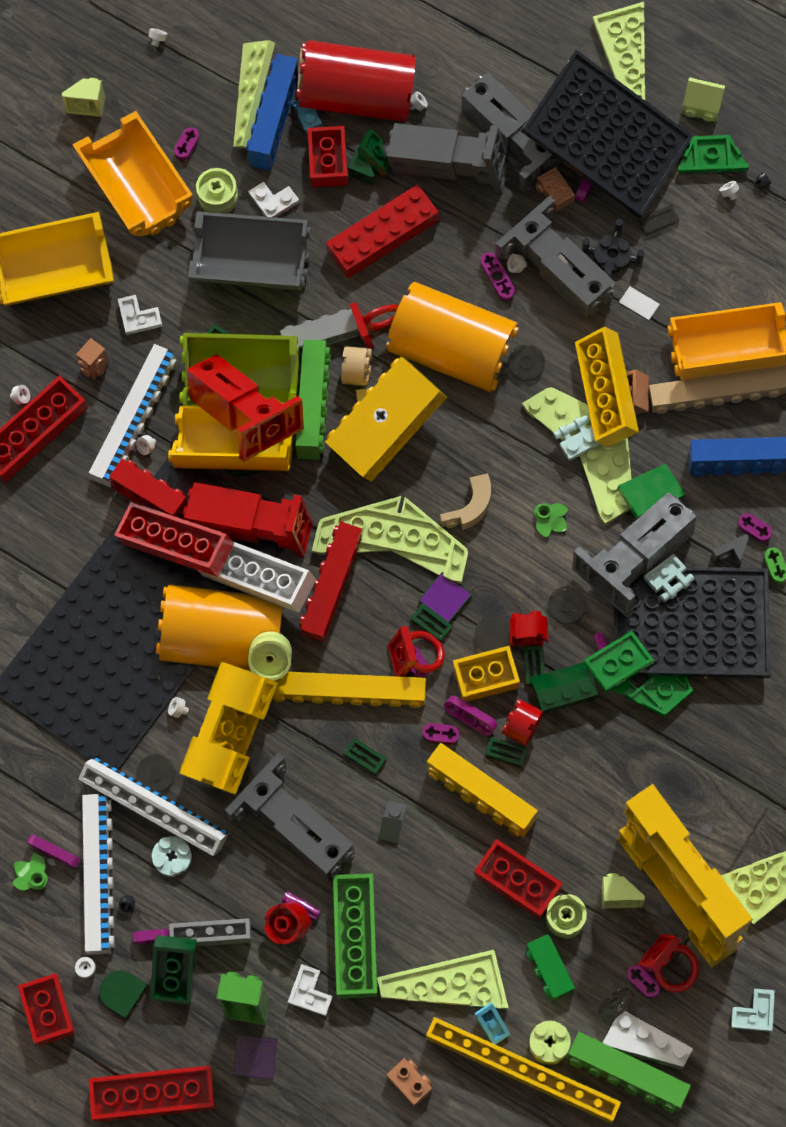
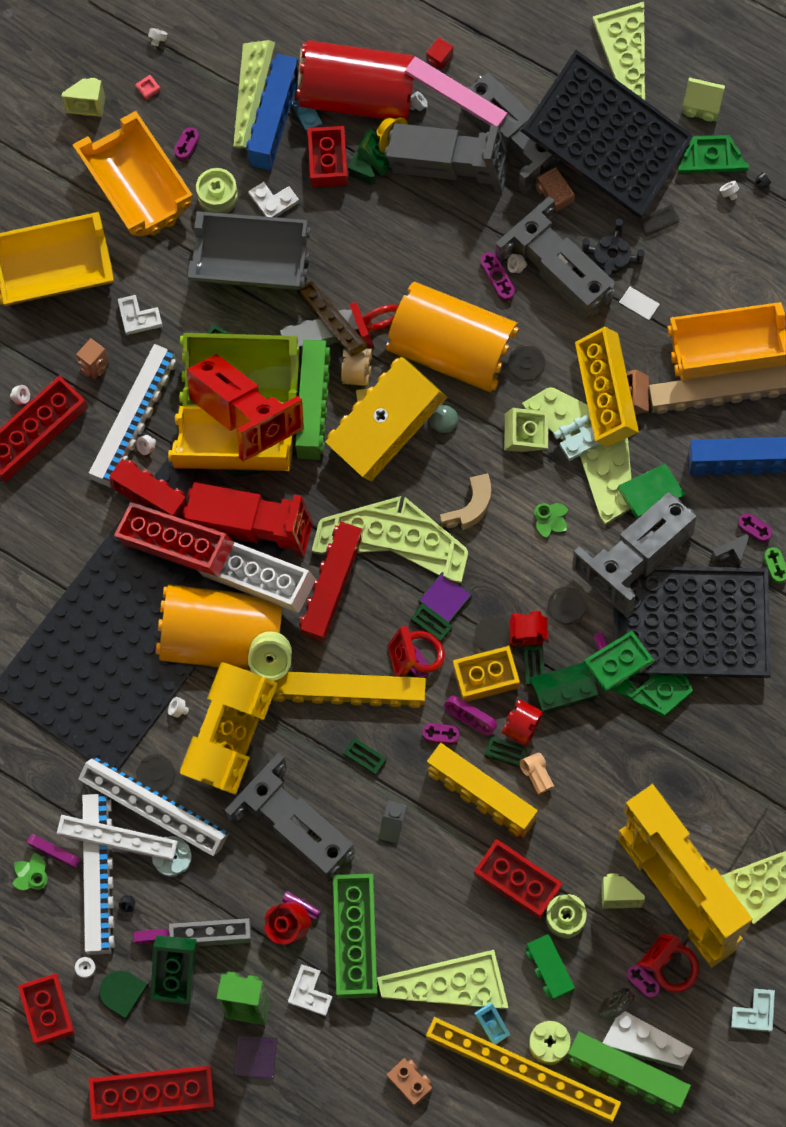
red brick [326,184,439,279] -> none
magenta beam [575,178,594,203] -> none
light aqua plate [644,554,695,602] -> none
none -> white tile [57,815,178,861]
none -> coral tile [135,75,161,100]
none -> dark brown tile [297,281,367,357]
none -> yellow piece [377,118,408,153]
none -> bright pink tile [405,56,507,127]
none -> red brick [426,37,454,71]
none -> sand green hair [428,405,459,433]
none -> yellowish green slope [504,408,548,452]
none -> light nougat piece [520,752,554,794]

